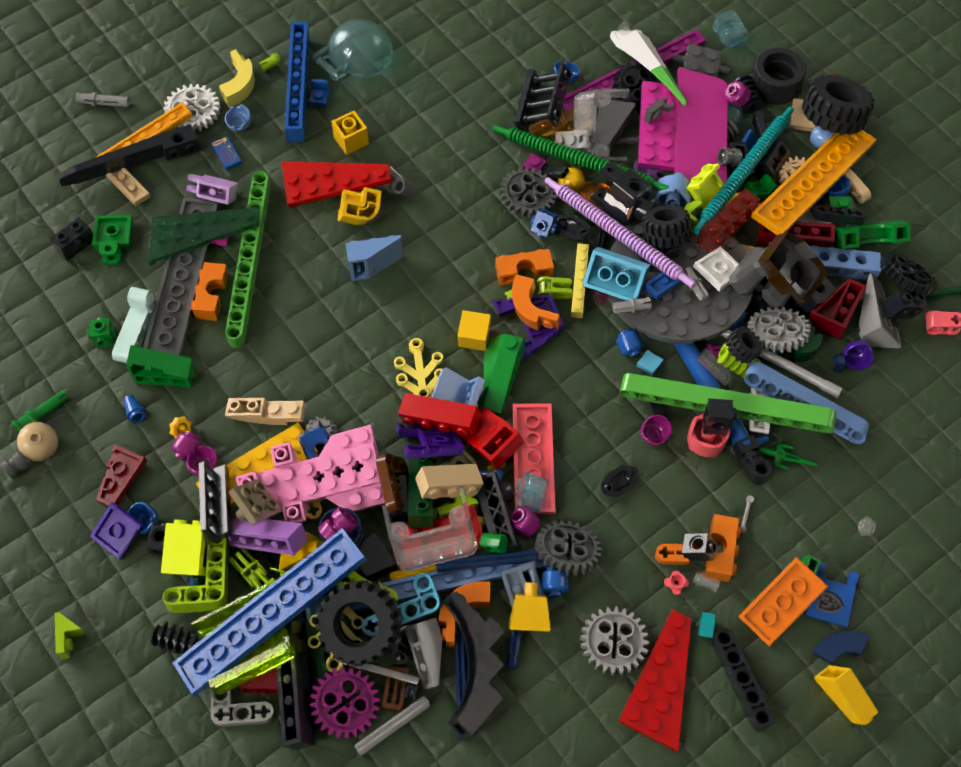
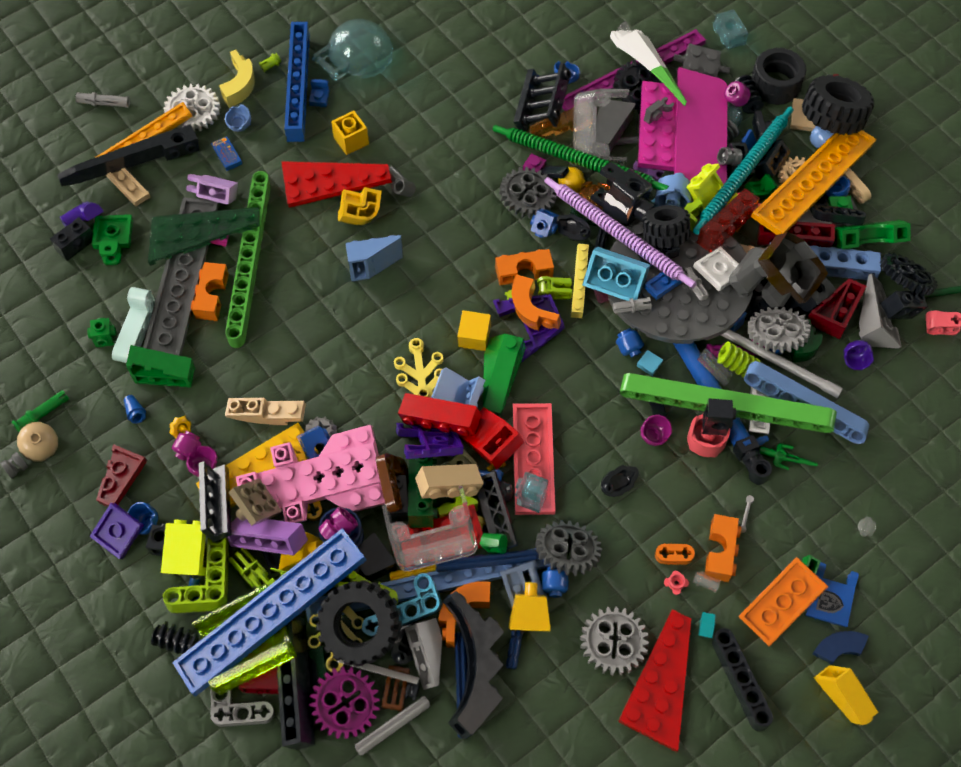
lime slope [55,612,86,659] -> none
magenta head [511,507,540,537] -> none
light grey plate [555,129,592,149] -> none
black brick [682,533,717,561] -> none
black tyre [726,326,763,364] -> none
dark blue tile [833,353,845,373] -> none
none -> dark purple brick [59,201,103,227]

